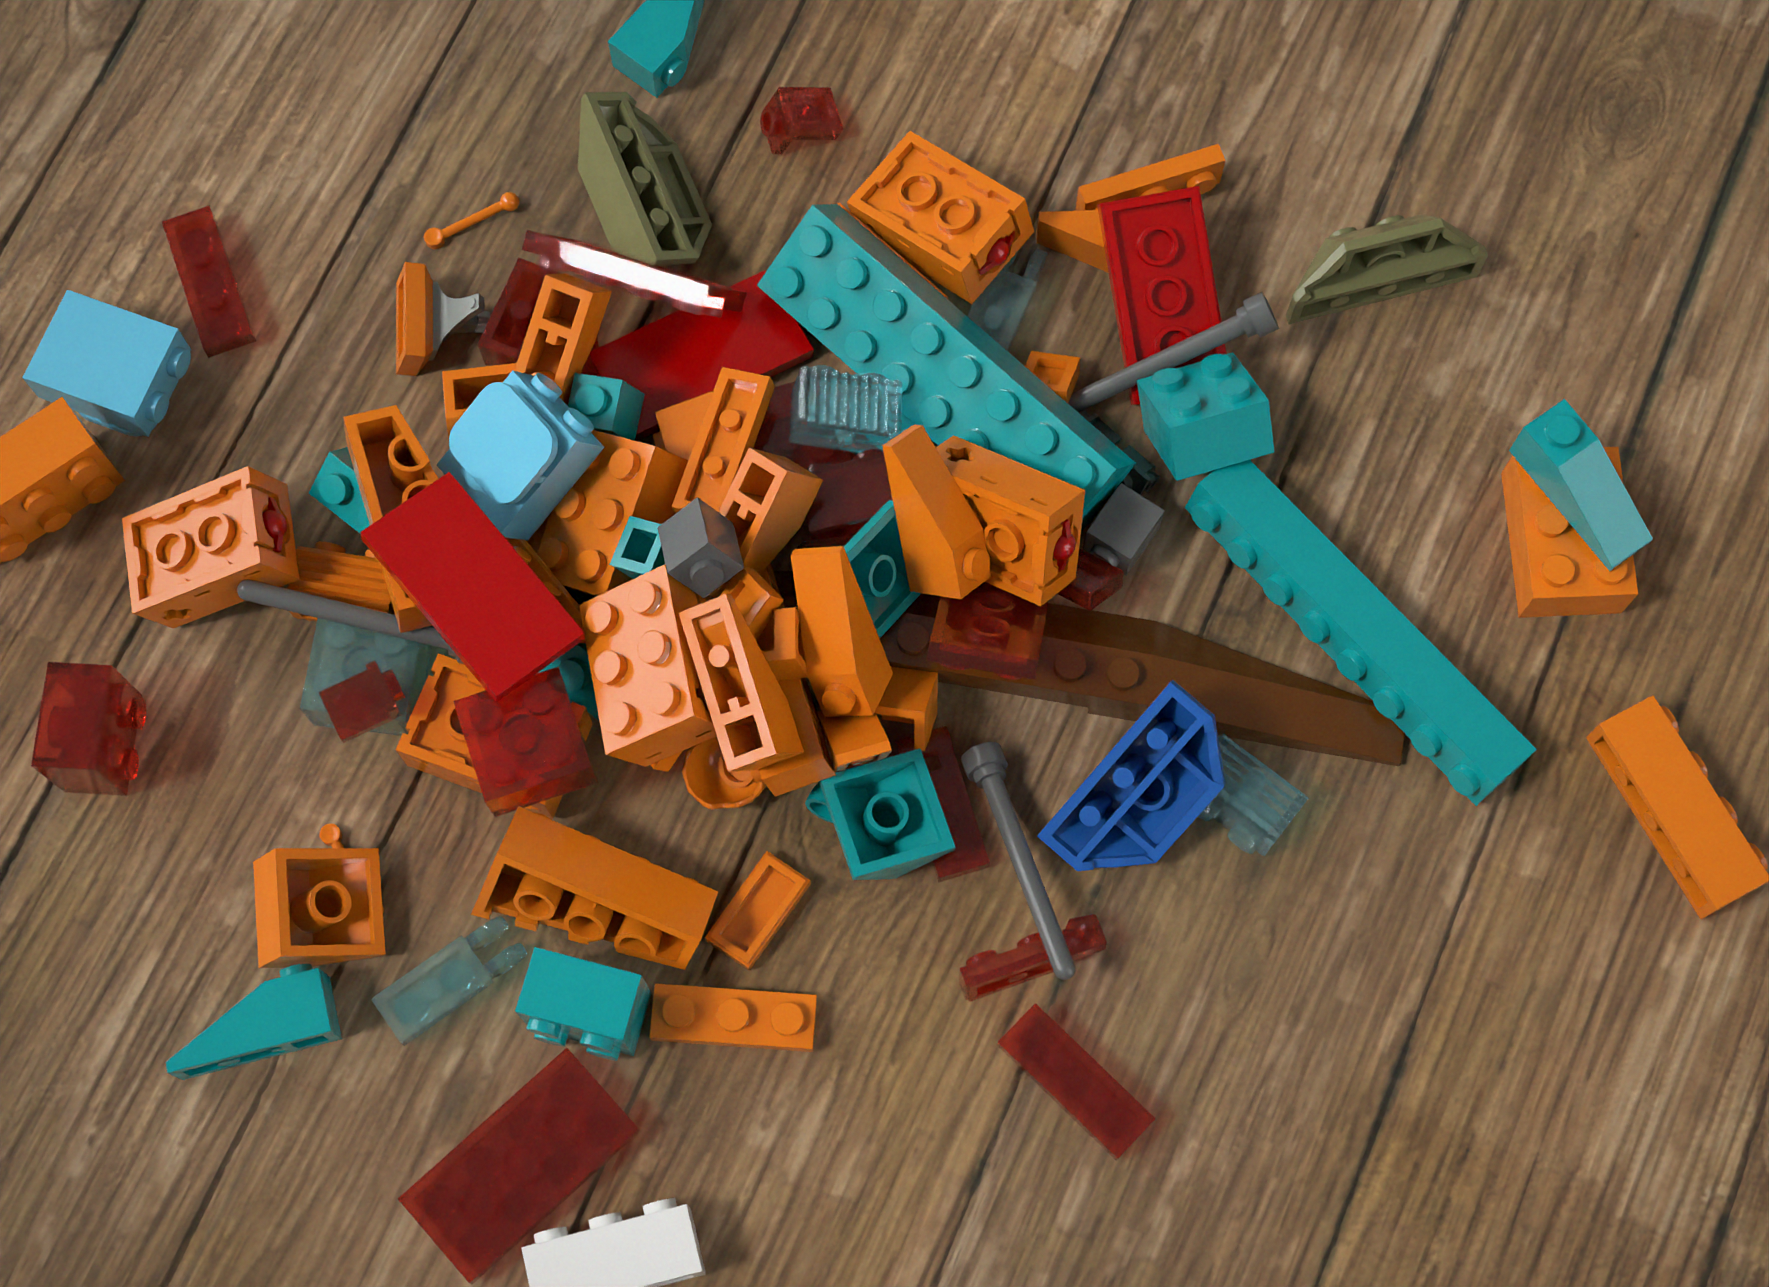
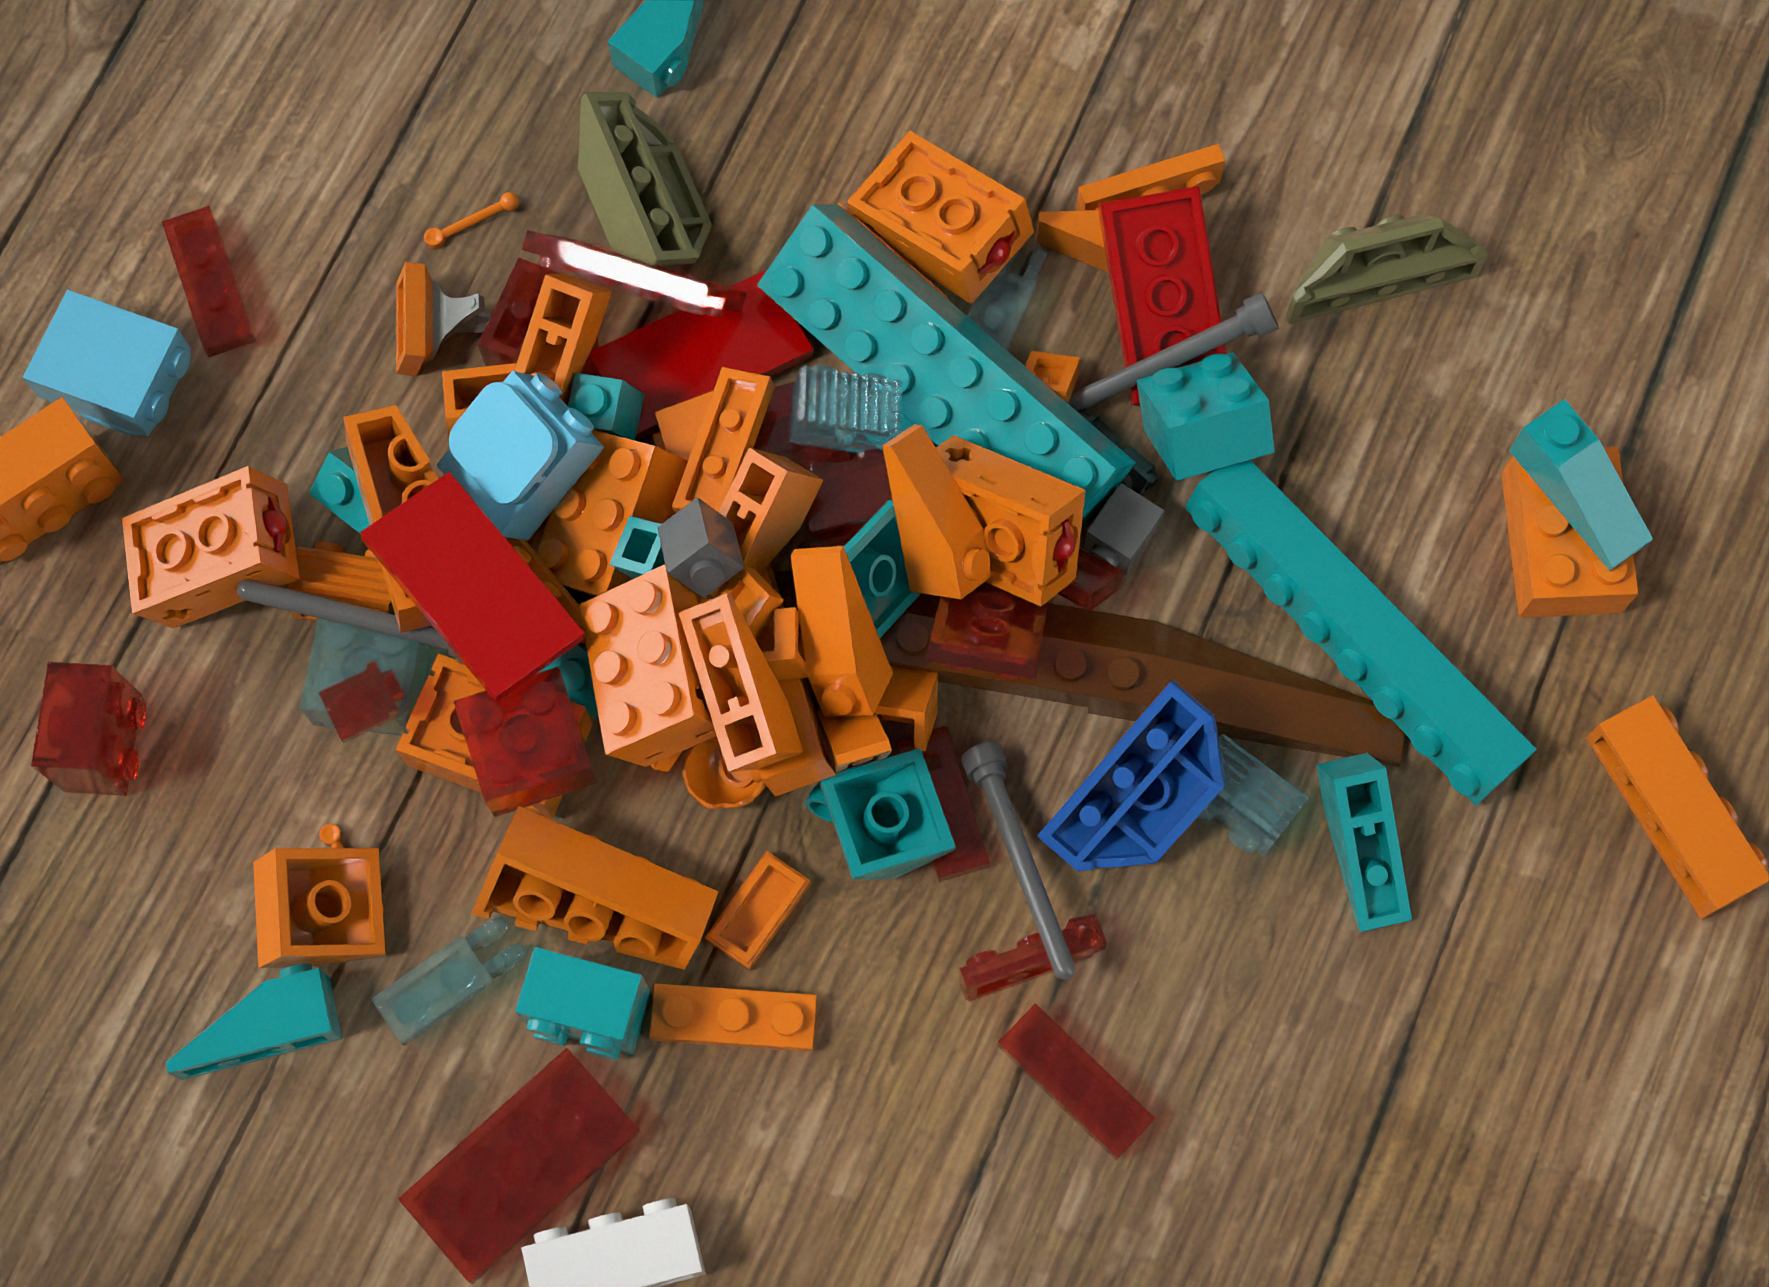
clear red bracket [760,87,843,154] -> none
none -> teal slope [1316,753,1412,932]

